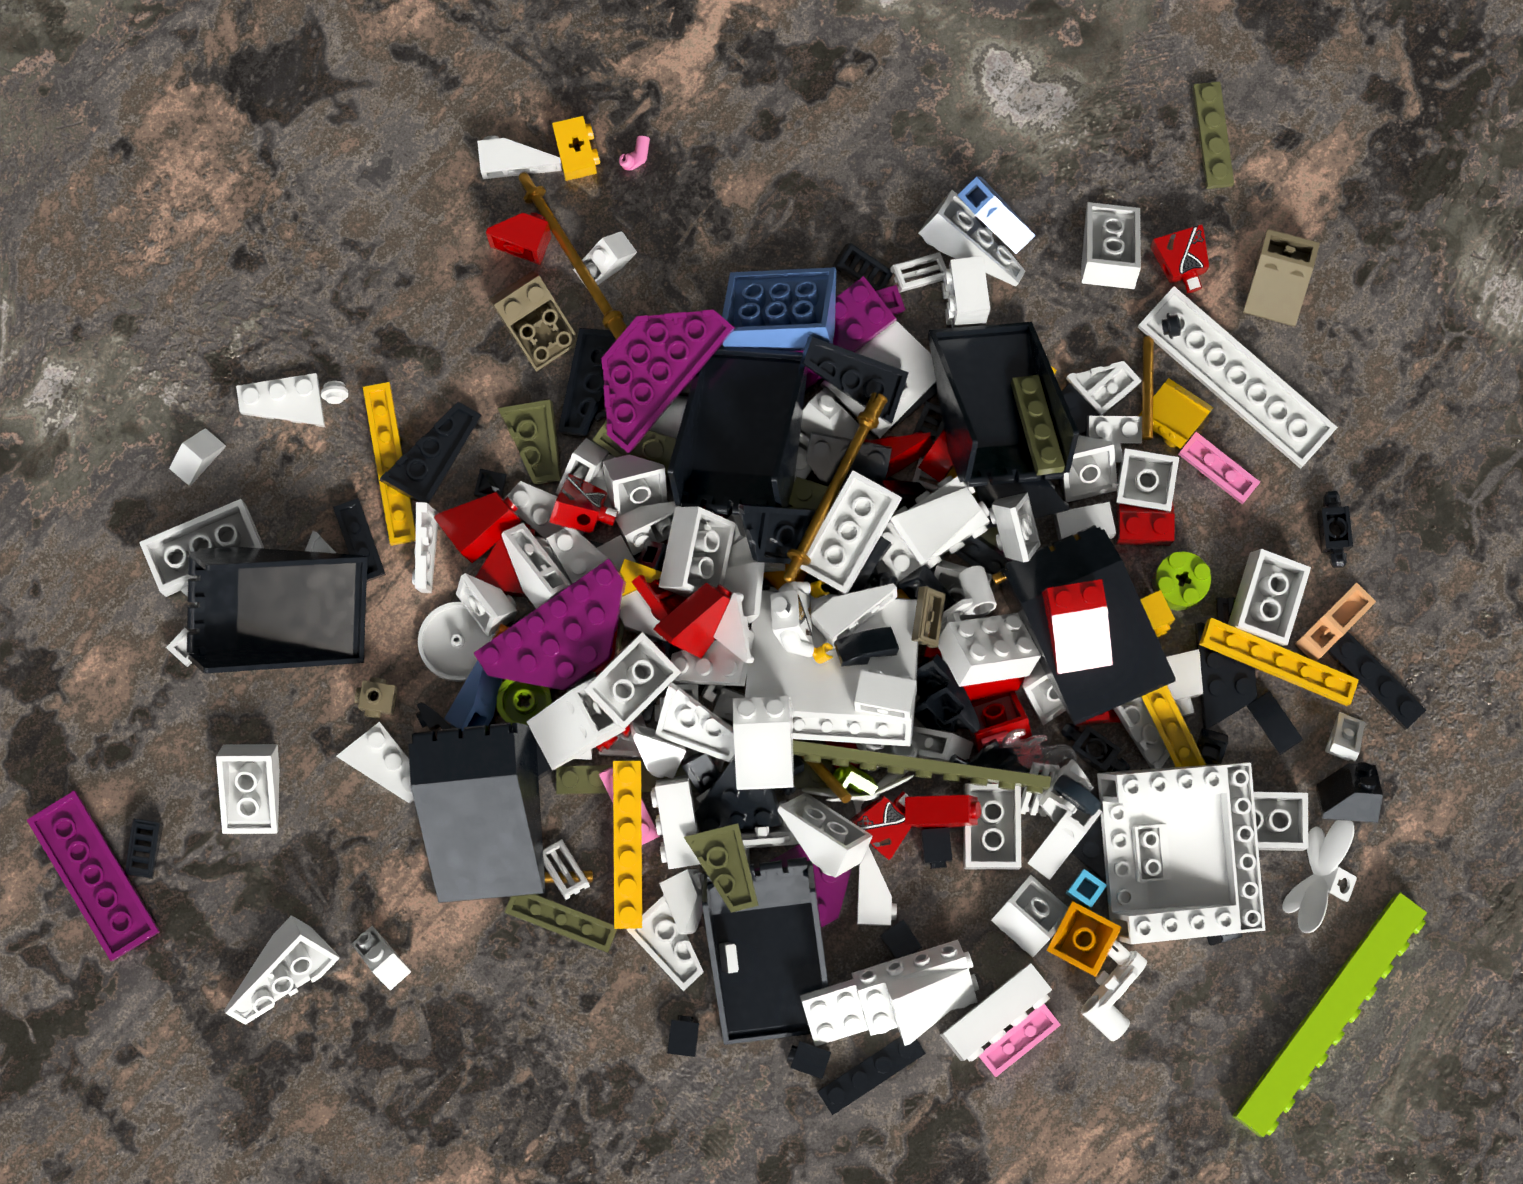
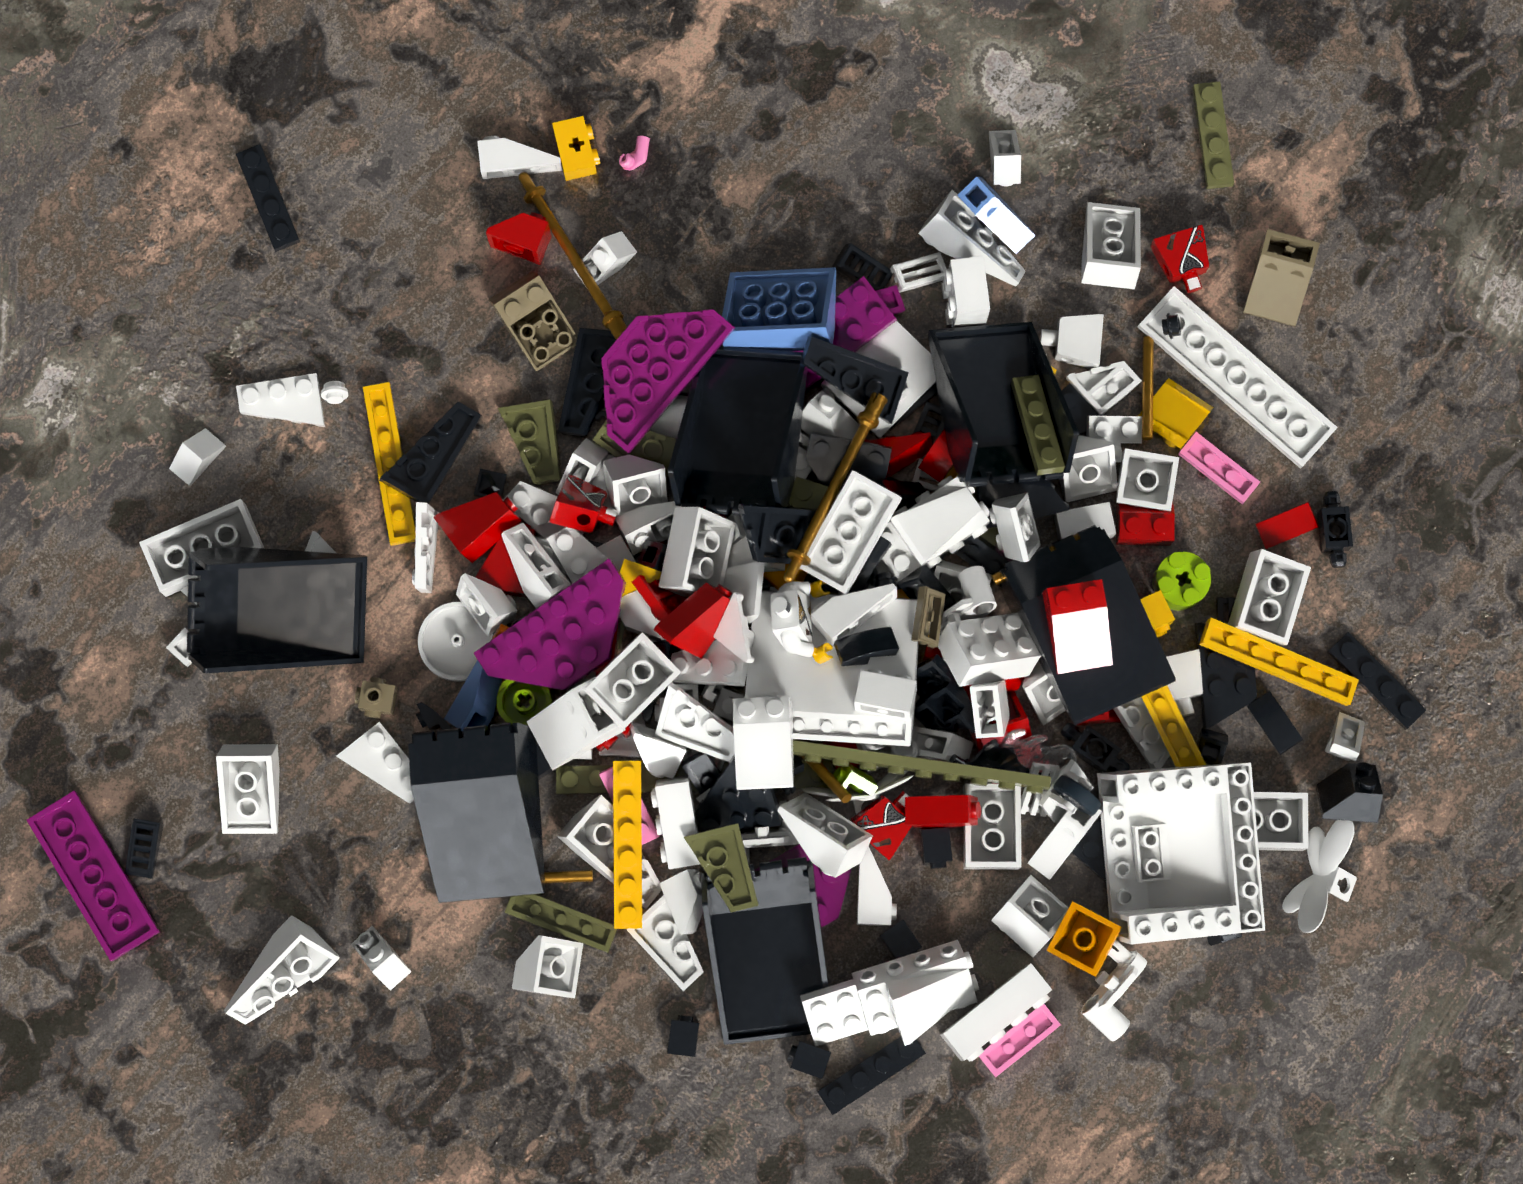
black plate [333,498,386,582] -> none
white tile [543,839,590,900] -> none
white tile [718,942,739,973] -> none
medium azure brick [1065,869,1107,909] -> none
lime brick [1232,892,1427,1137] -> none
light nougat slope [1295,582,1376,661] -> none
none -> black plate [236,144,300,252]
none -> white slope [512,935,583,998]
none -> white wedge [557,795,662,909]
none -> white torso [970,680,1009,738]
none -> white slope [989,130,1021,186]
none -> white torso [1040,314,1104,369]
none -> red slope [1255,502,1319,549]

